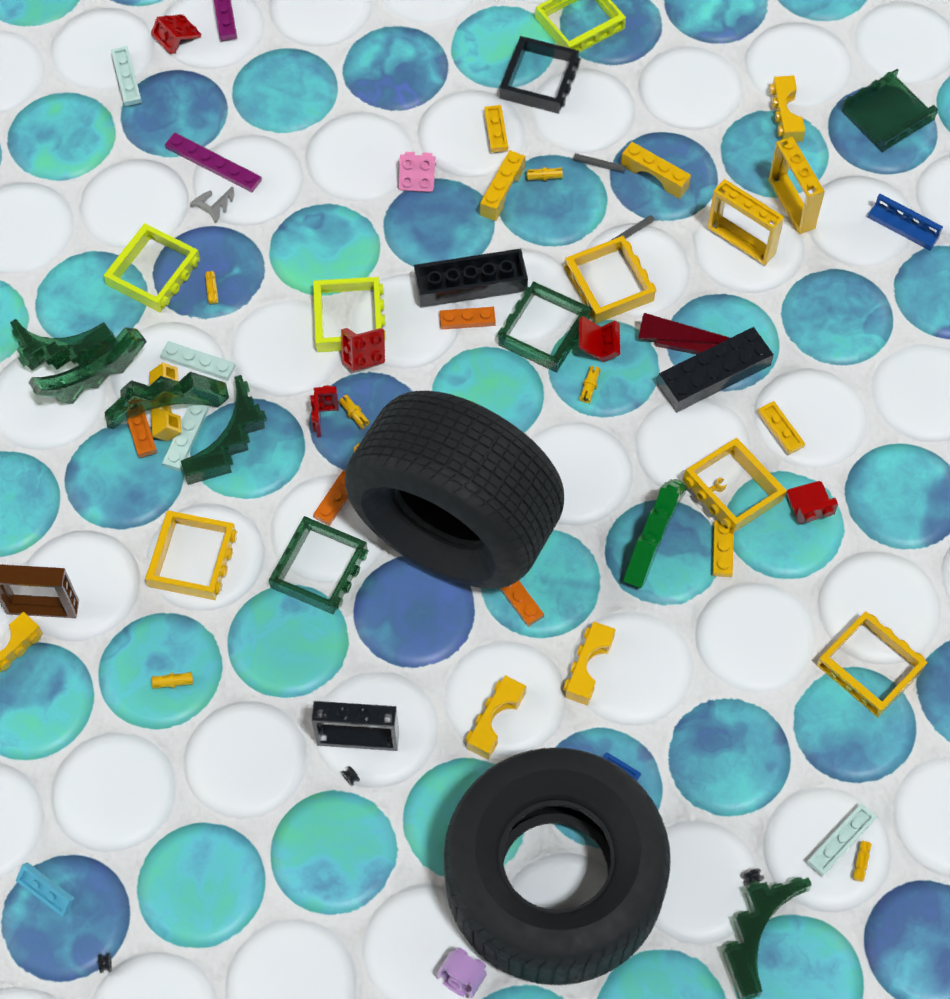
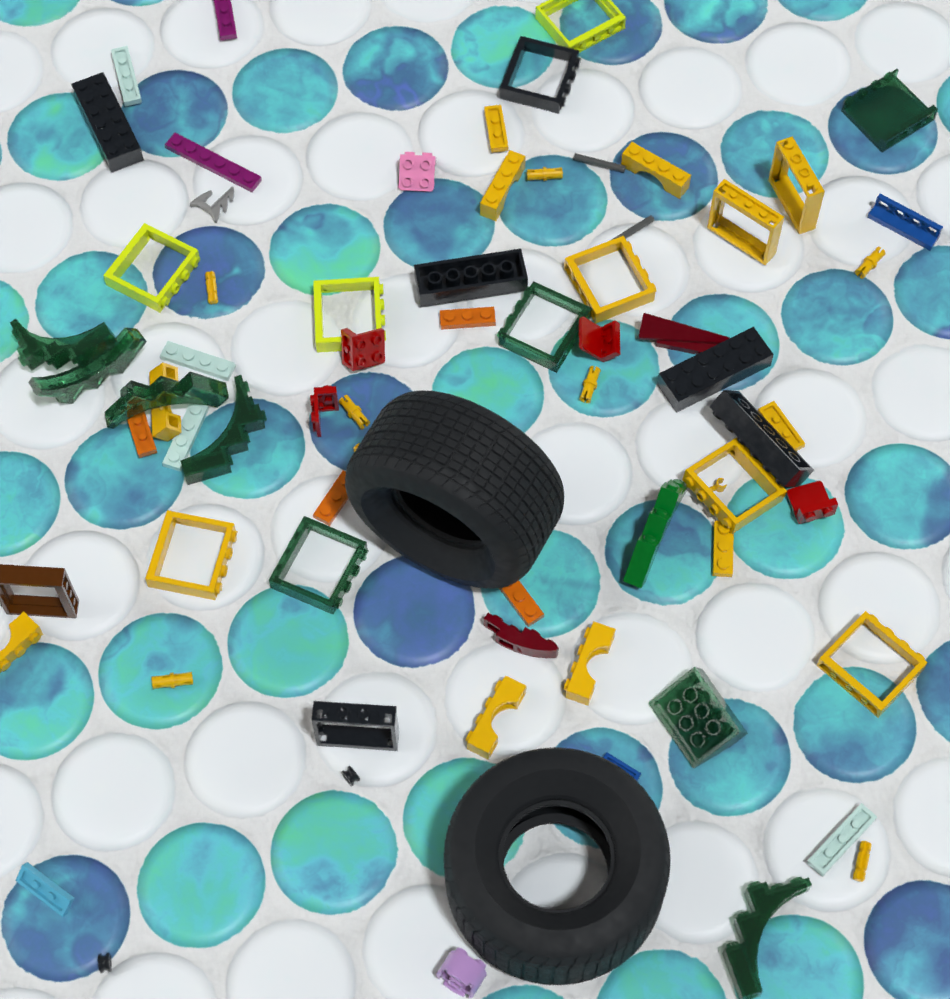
red bracket [151,14,202,54] -> none
black bush [743,868,764,886] -> none
yellow arch [770,75,805,142] -> none
none -> black brick [71,72,144,173]
none -> dark red slope [484,613,559,658]
none -> clear green slope [649,667,748,768]
none -> black brick [709,390,814,487]
none -> yellow pin [855,247,886,279]

